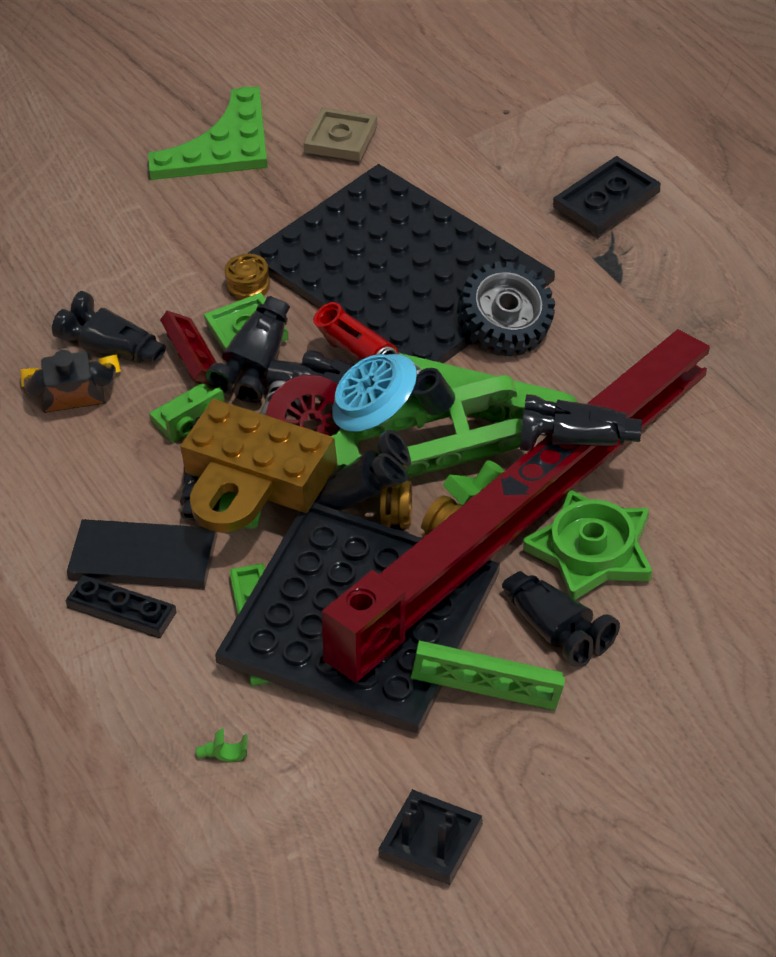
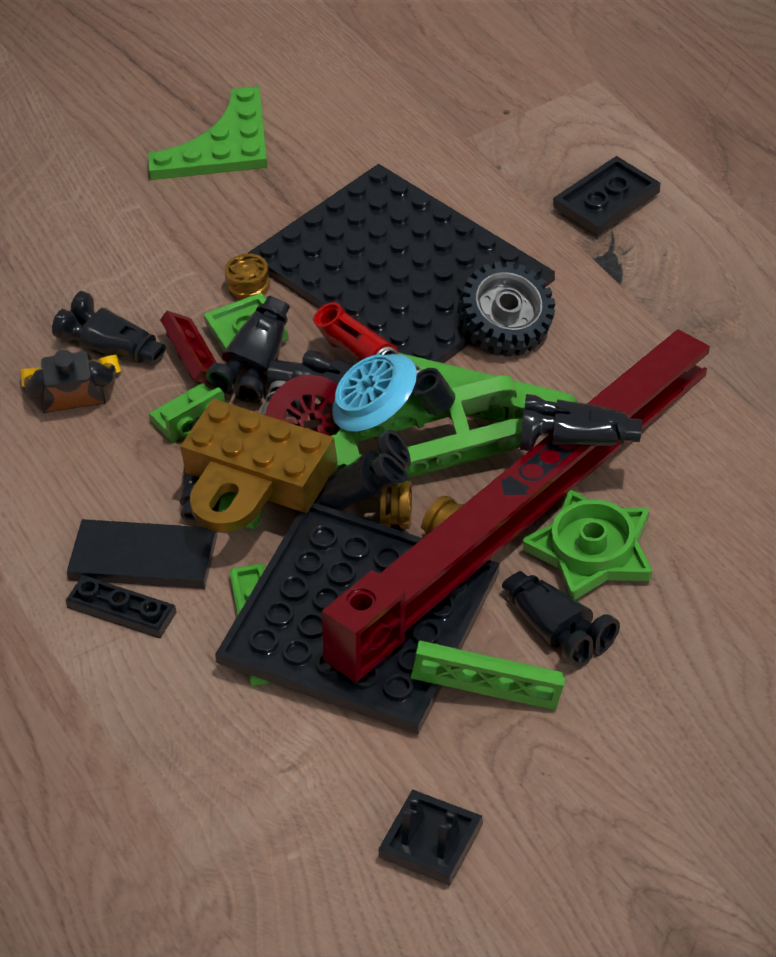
bright green piece [196,728,248,762] -> none
dark tan plate [303,107,378,161] -> none
bright green tile [443,460,504,506] -> none

